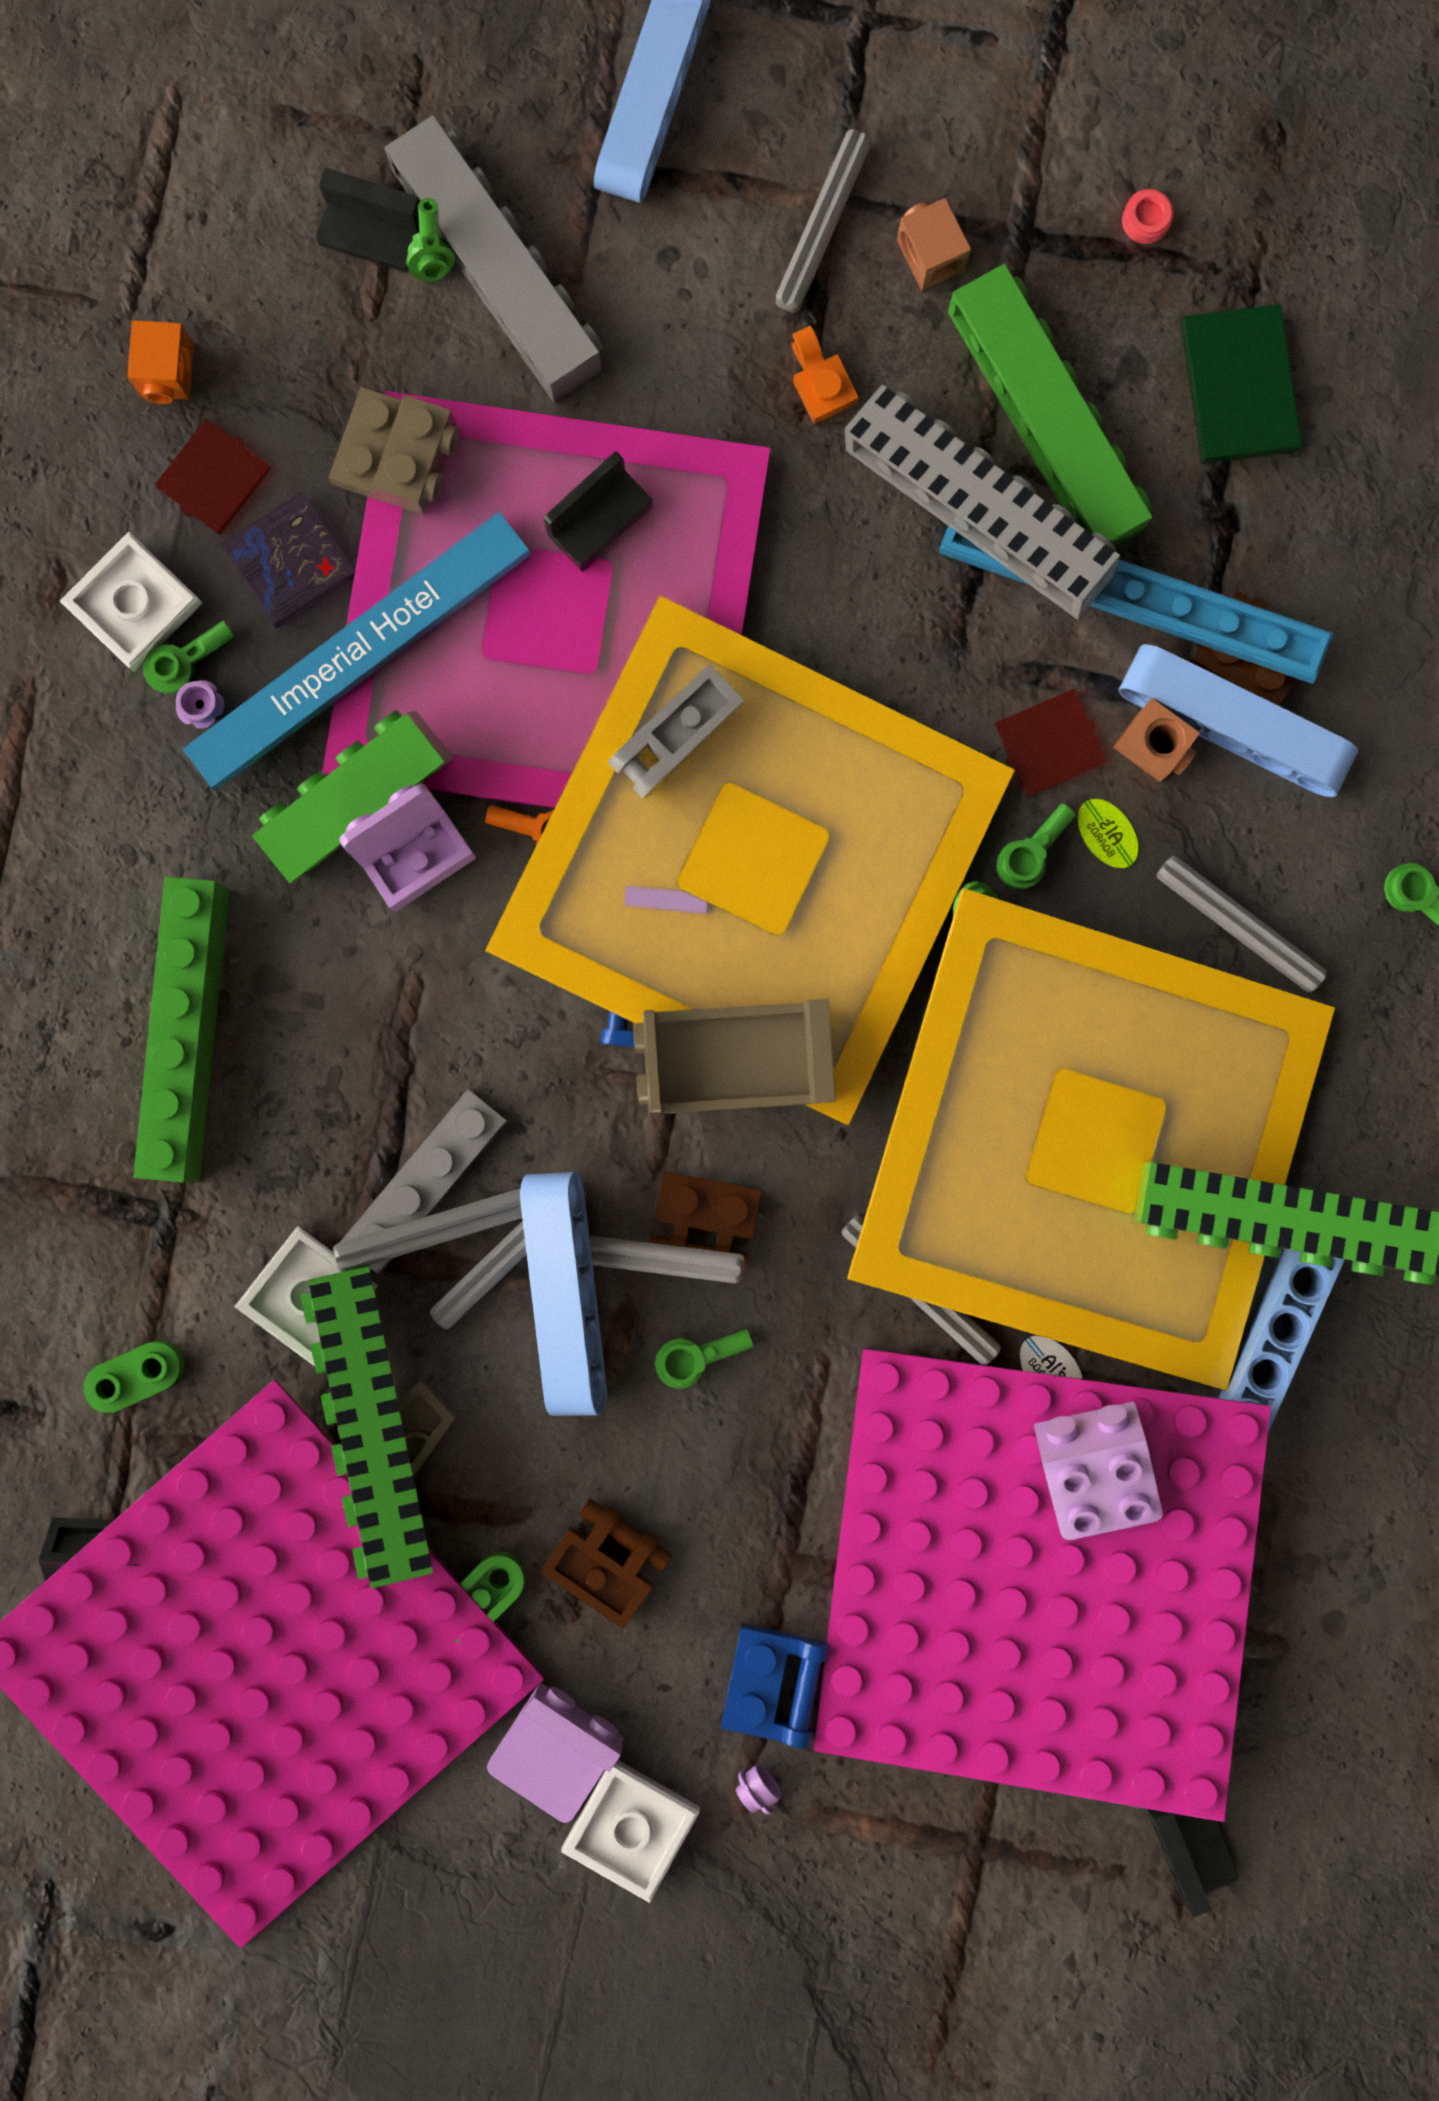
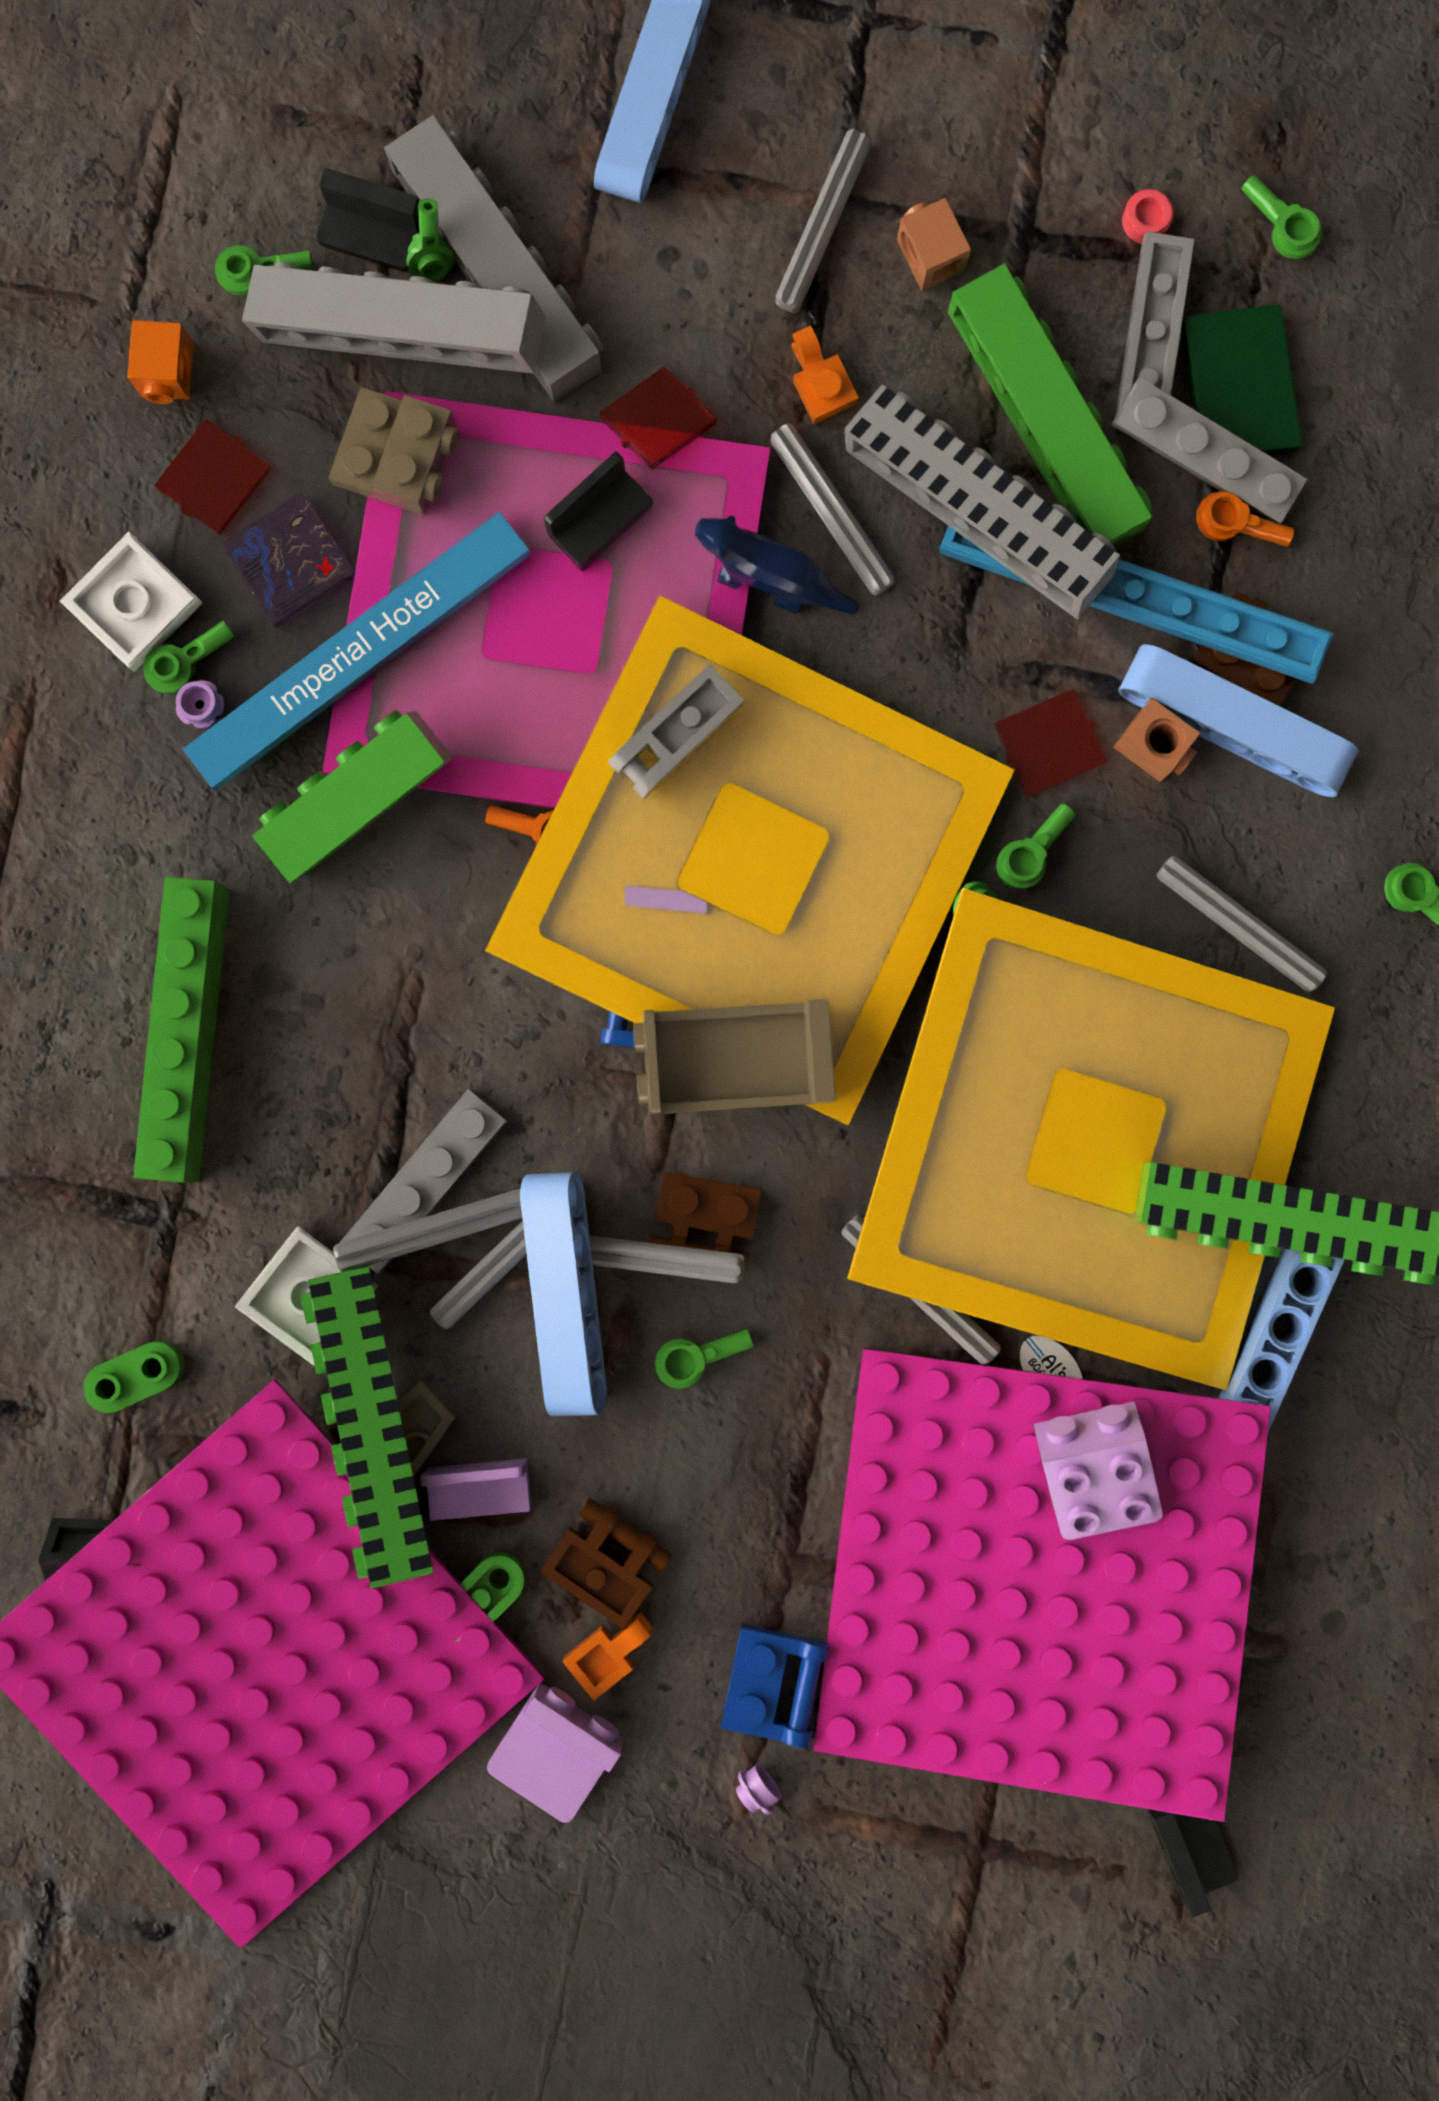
lavender bracket [339,783,476,913] -> none
white plate [561,1760,700,1903] -> none
clear neon green sticker [1078,799,1138,868] -> none
none -> bright green plate [215,245,314,296]
none -> light grey brick [242,262,546,374]
none -> lavender panel [420,1458,532,1521]
none -> orange plate [562,1612,653,1701]
none -> clear red piece [599,367,717,470]
none -> dark blue animal [695,515,859,614]
none -> light grey axle [771,423,894,596]
none -> light grey plate [1111,378,1307,524]
none -> light grey plate [1114,231,1195,428]
none -> orange plate [1196,491,1294,547]
none -> bright green plate [1241,174,1322,259]

